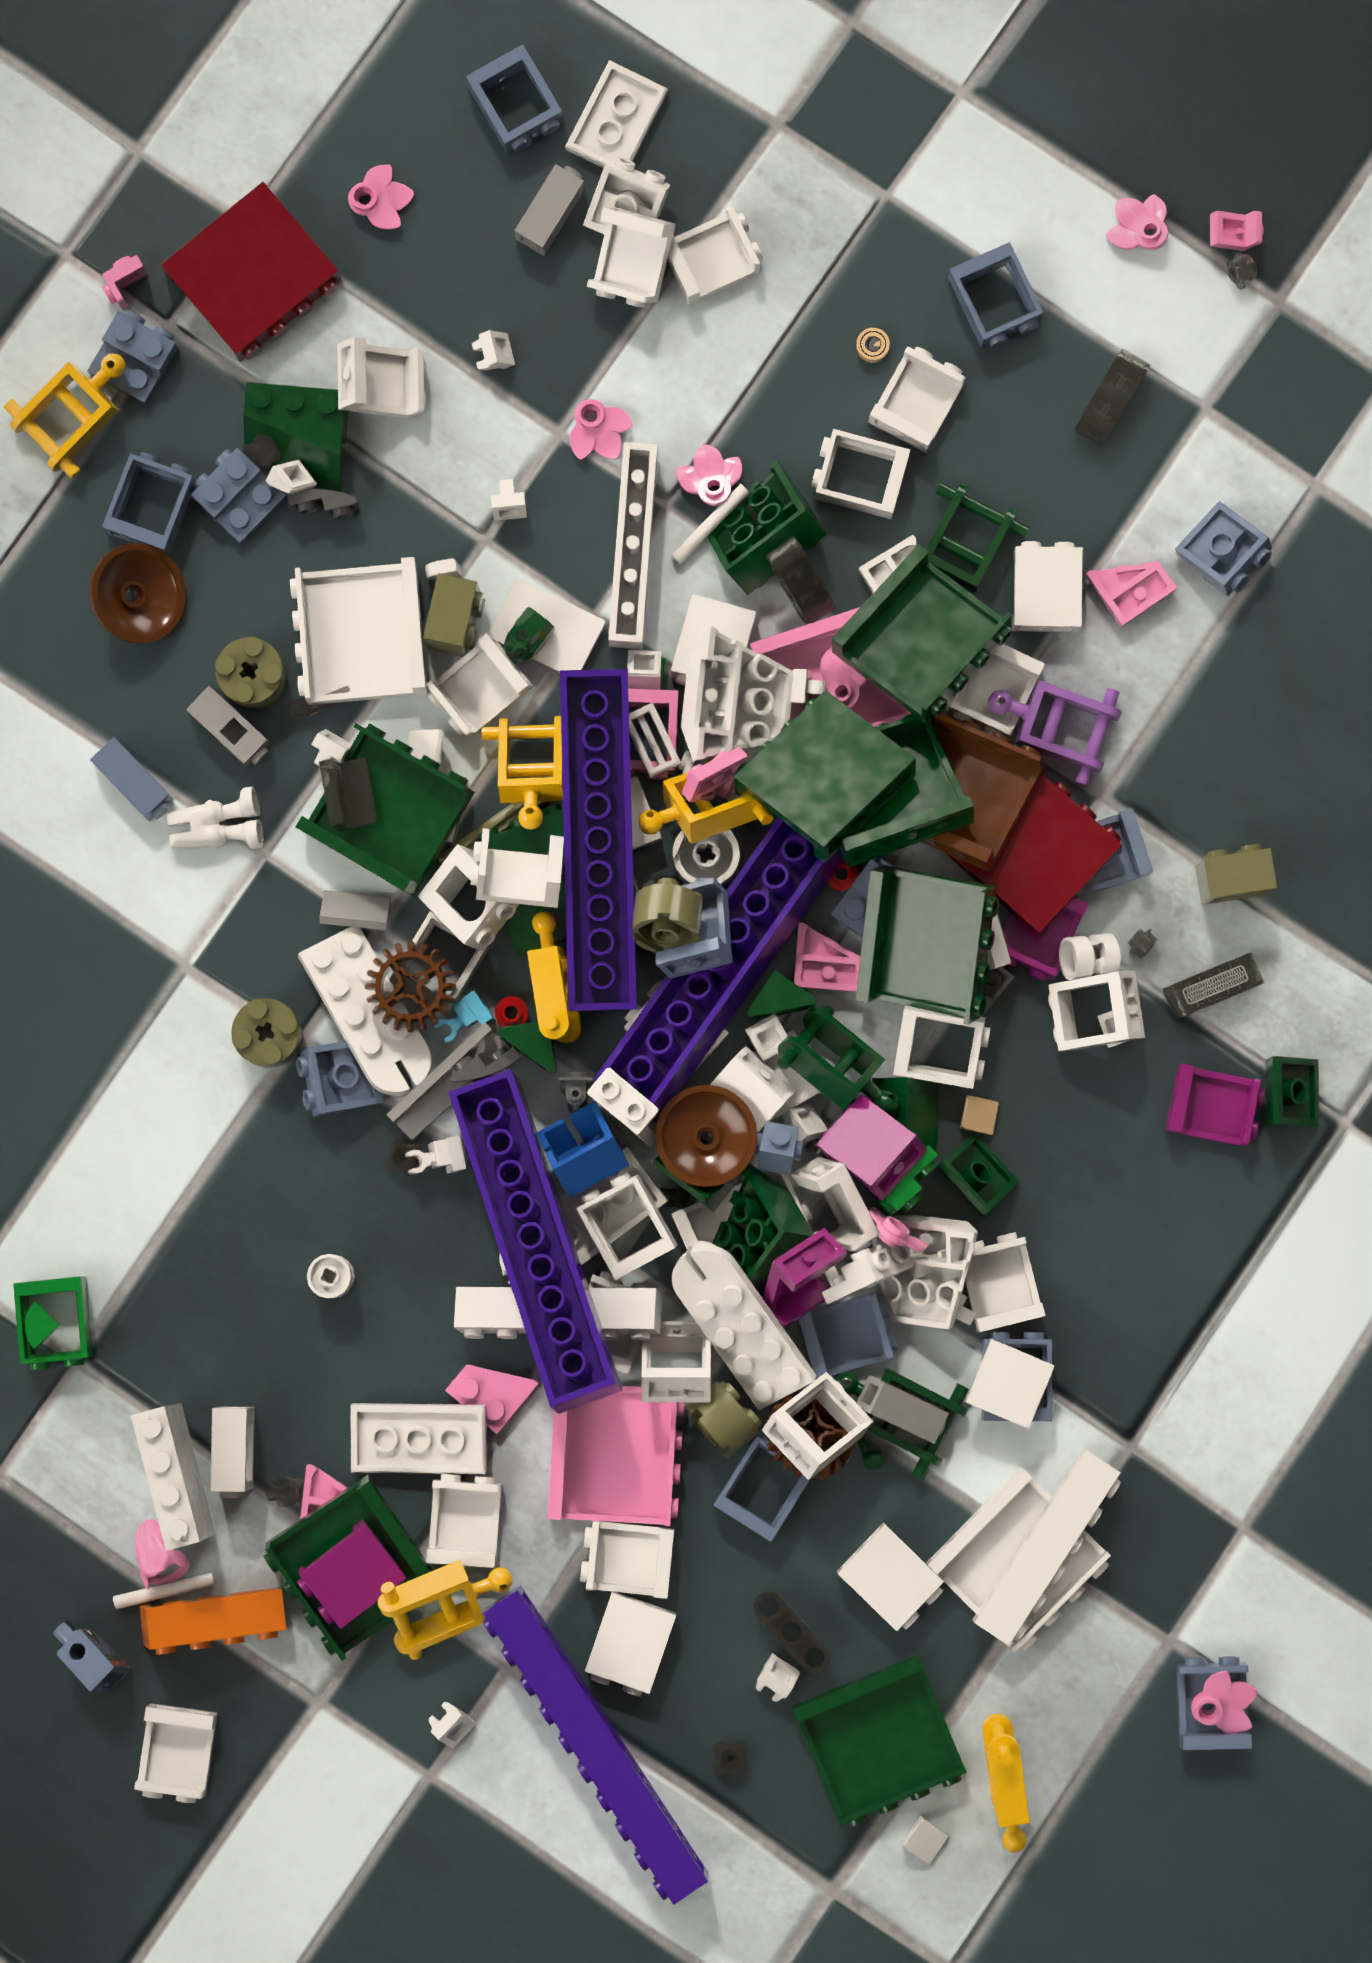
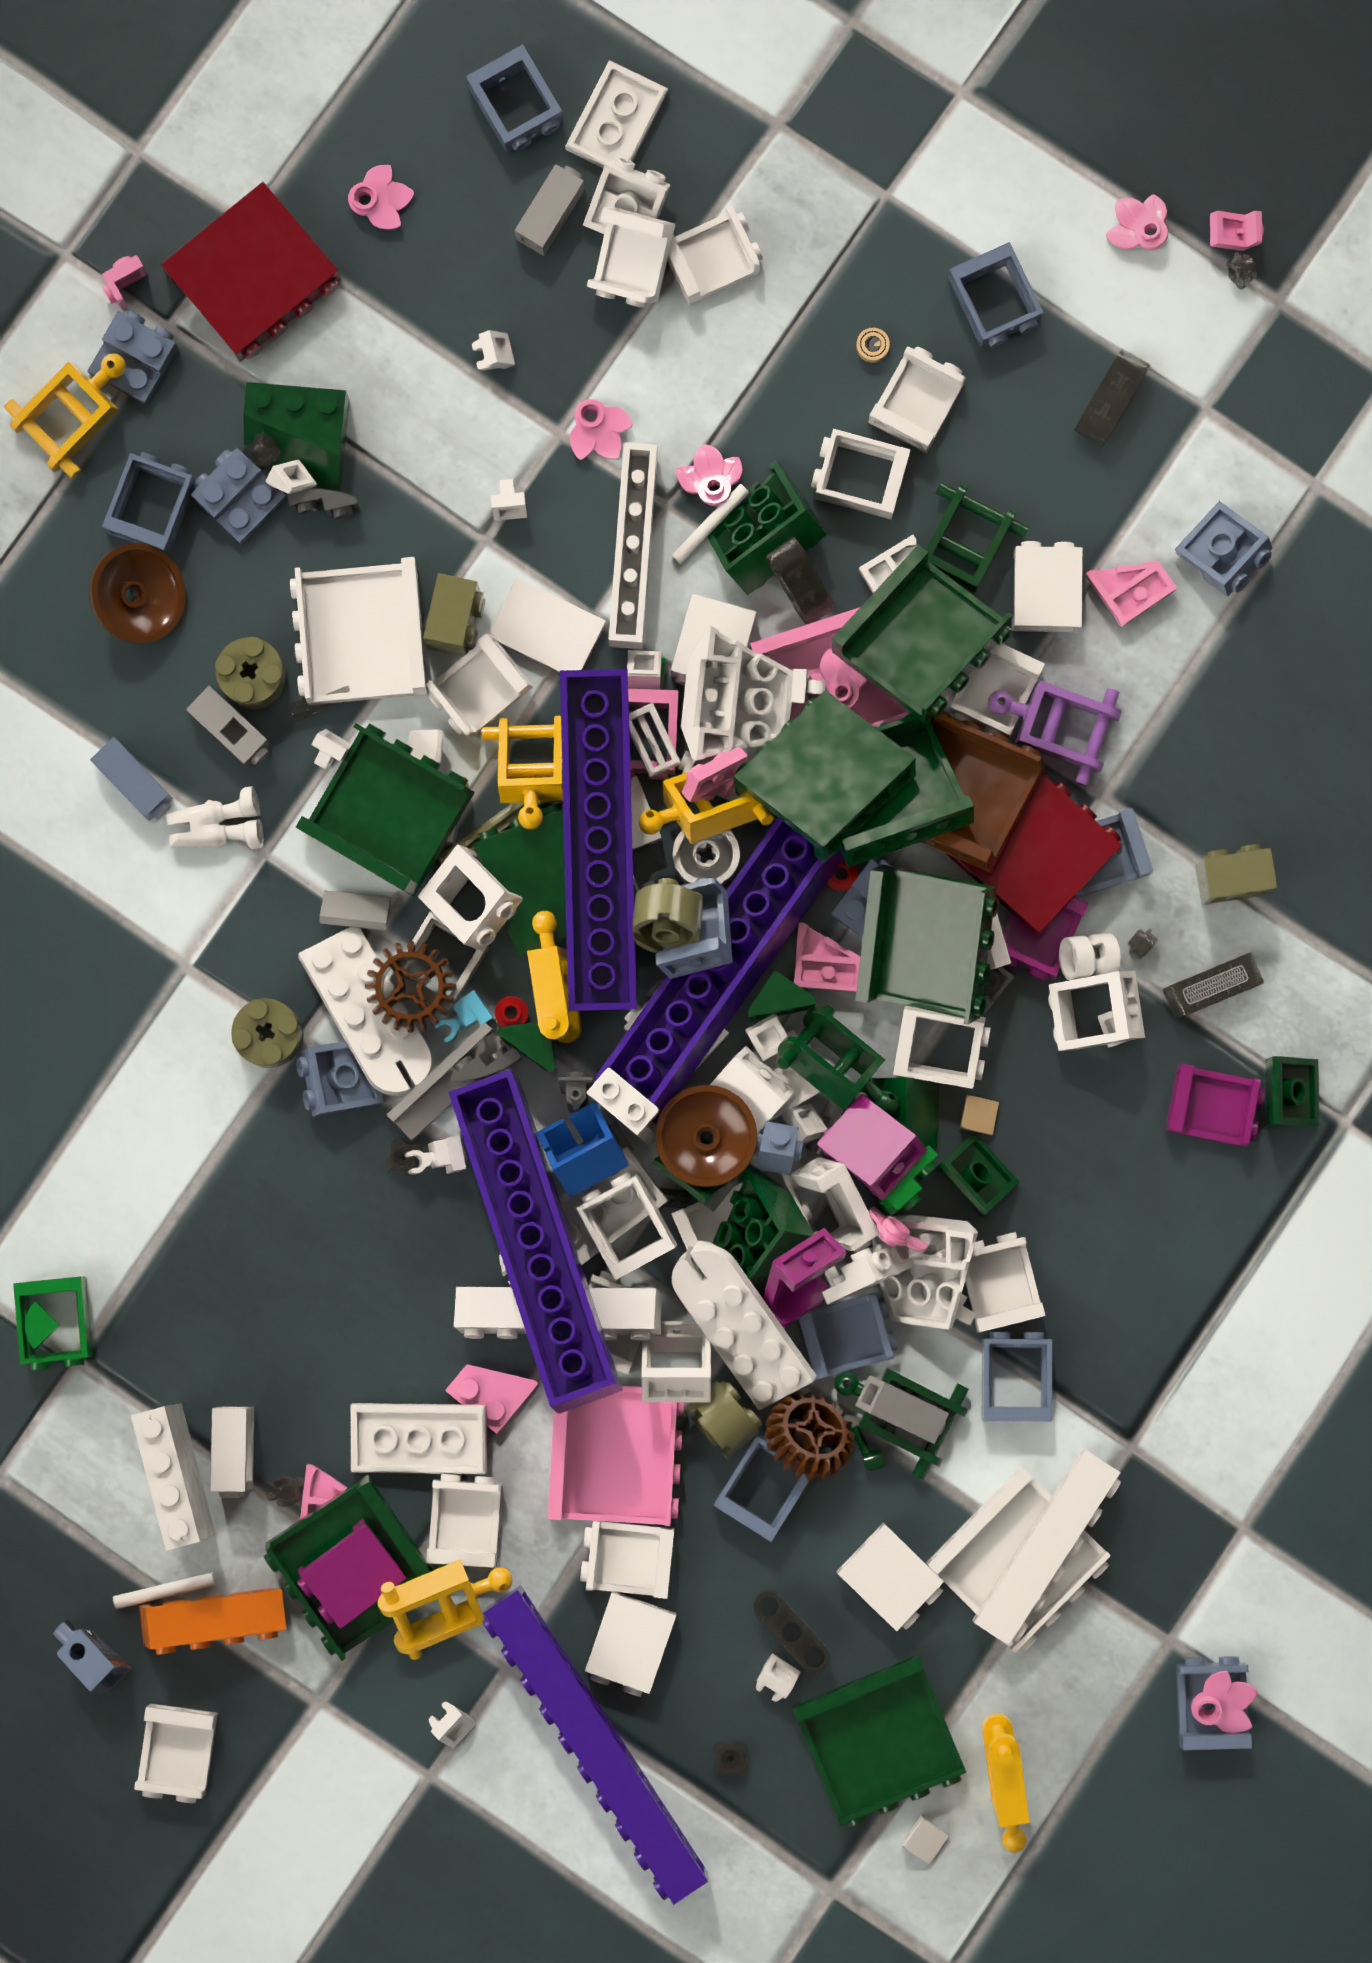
bright pink piece [135,1519,189,1590] -> none
white wheel [307,1254,355,1298] -> none
clear smoke panel [319,758,378,832] -> none
white panel [337,337,426,419] -> none
white tile [425,558,462,580] -> none
white panel [470,828,564,908] -> none
dark green rock [504,606,555,664] -> none
white window [762,1372,873,1480] -> none
white tile [965,1339,1055,1429] -> none

